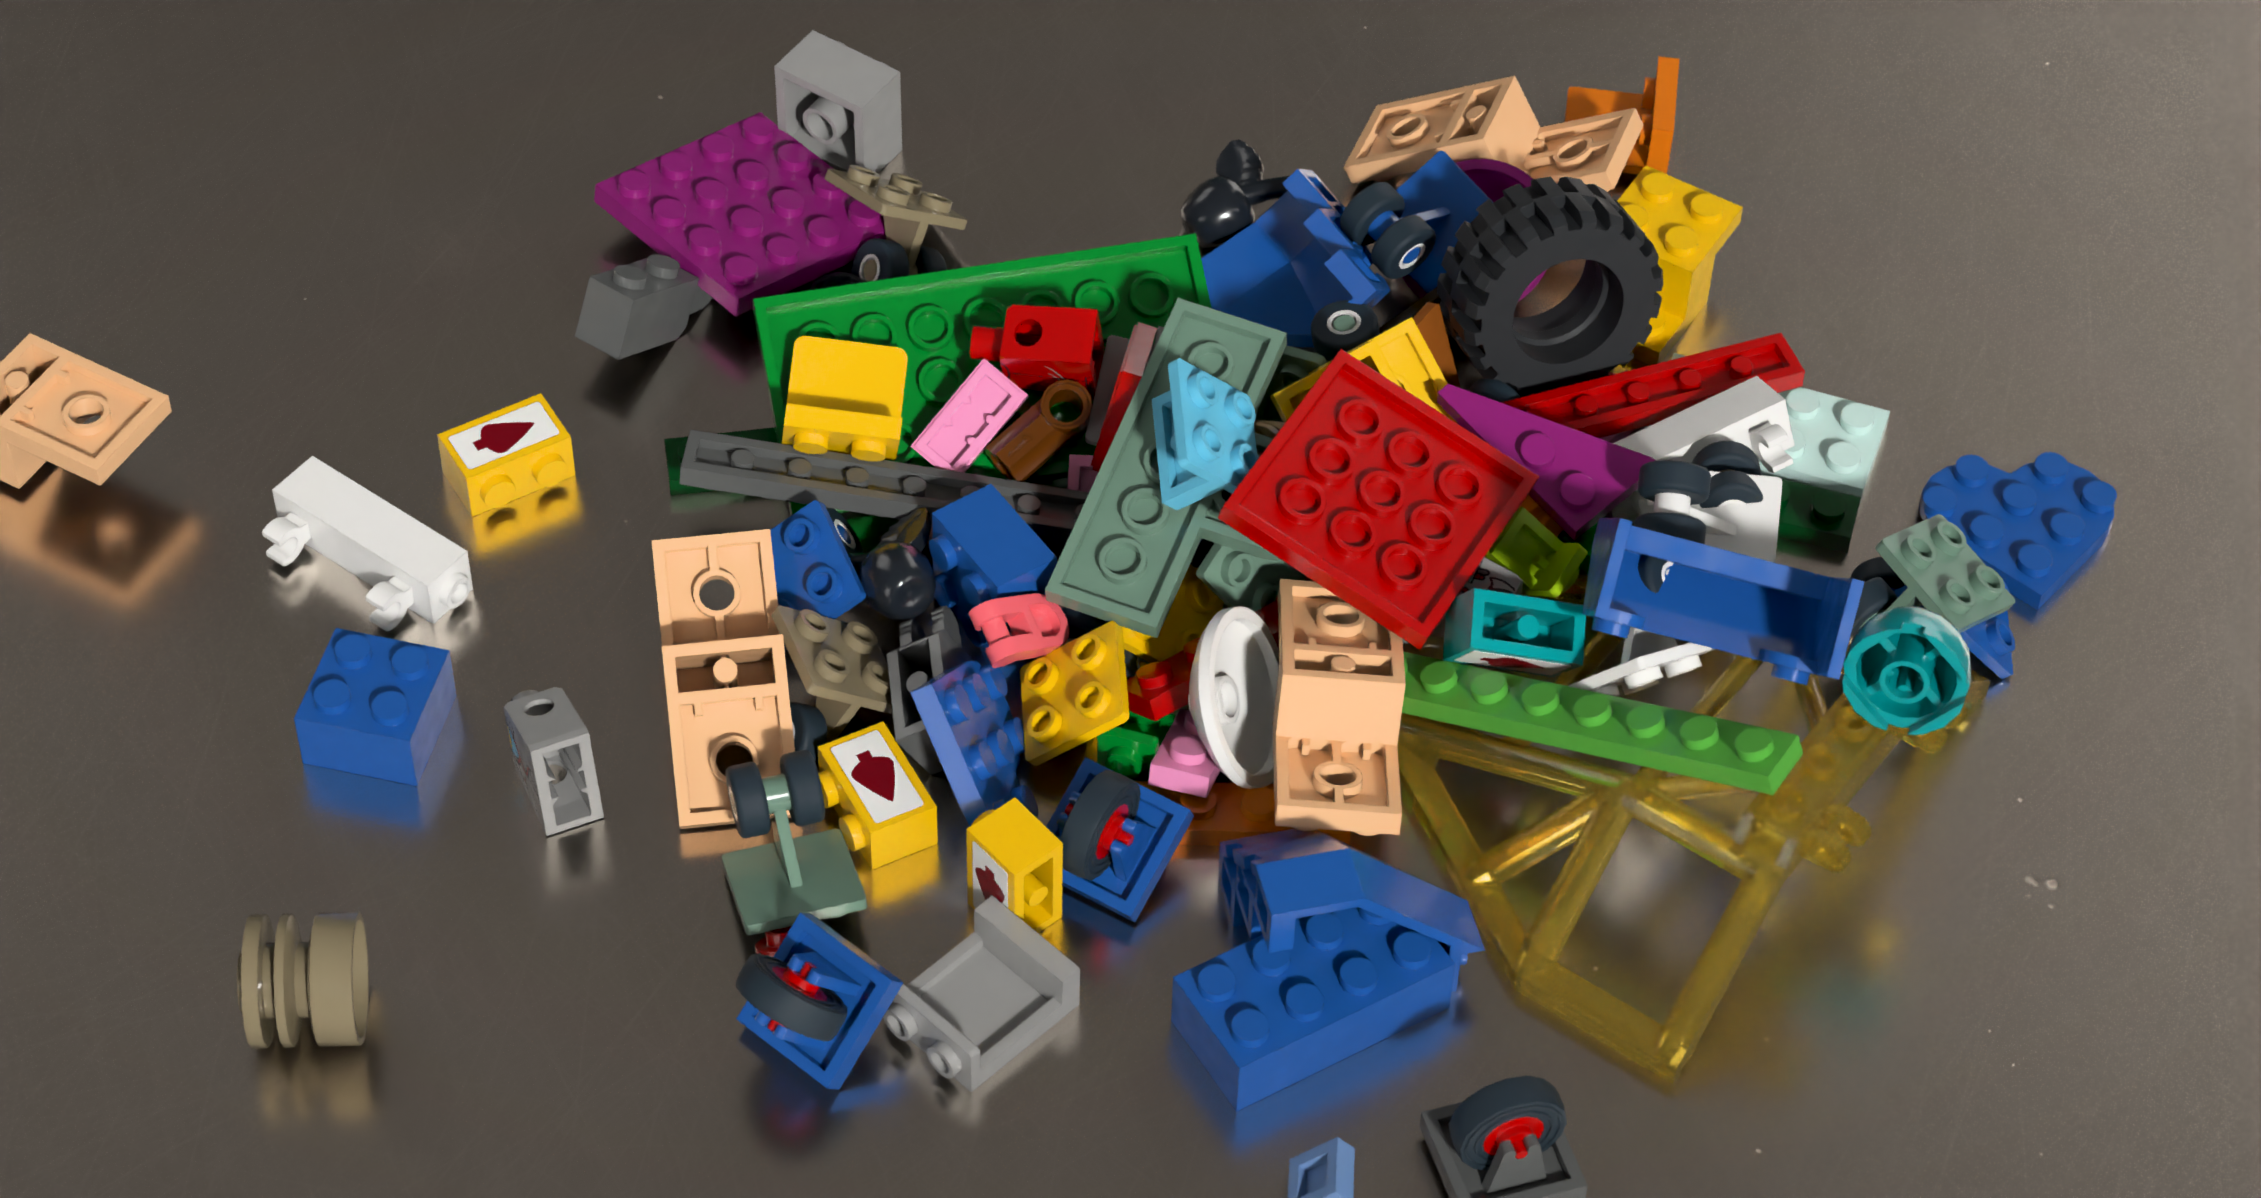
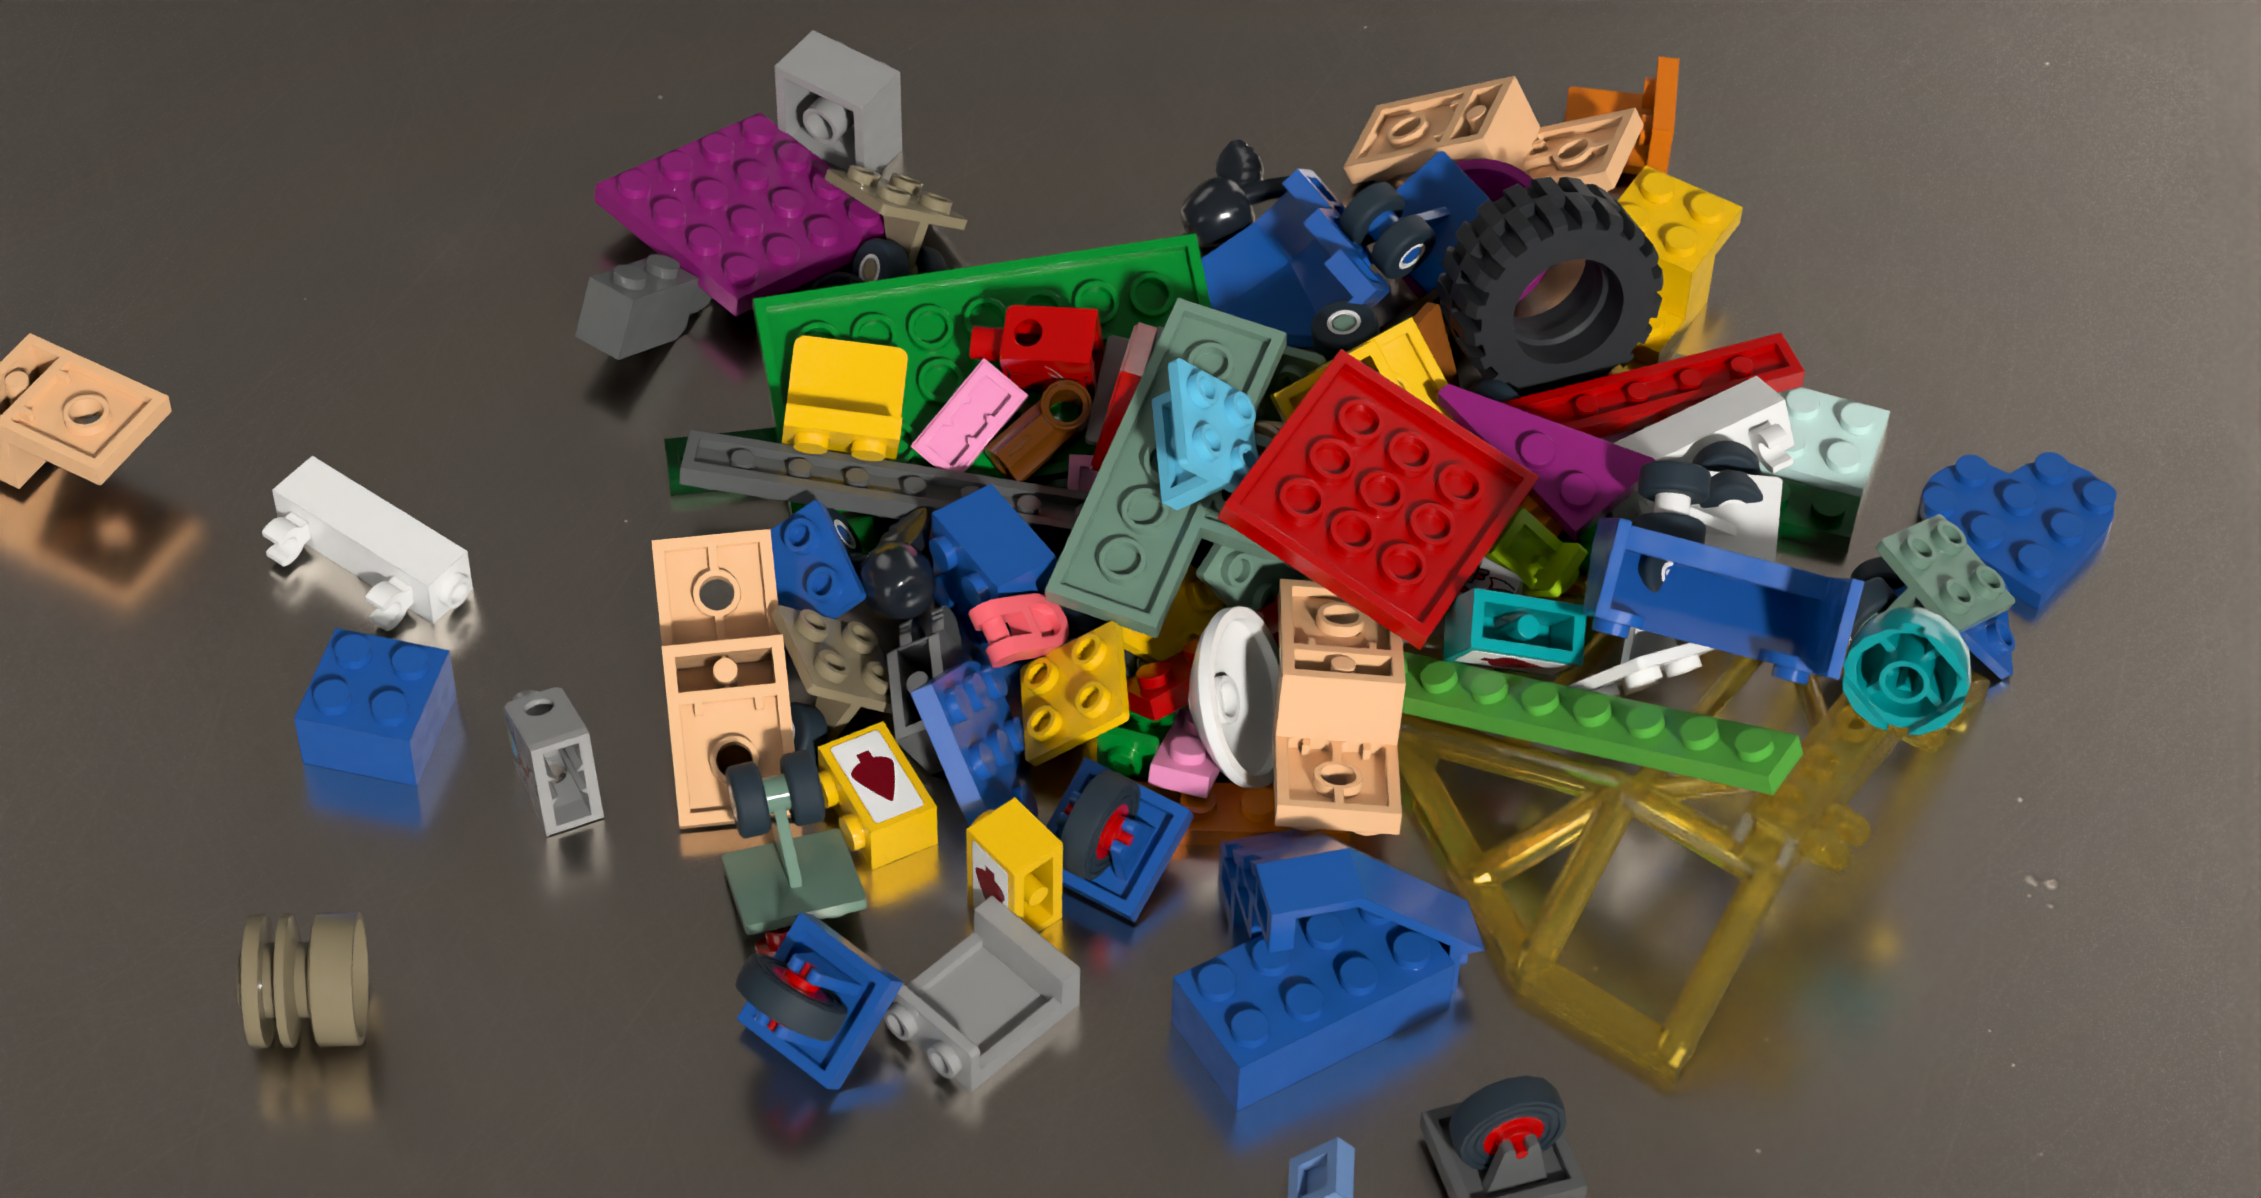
yellow brick [437,393,575,517] -> none

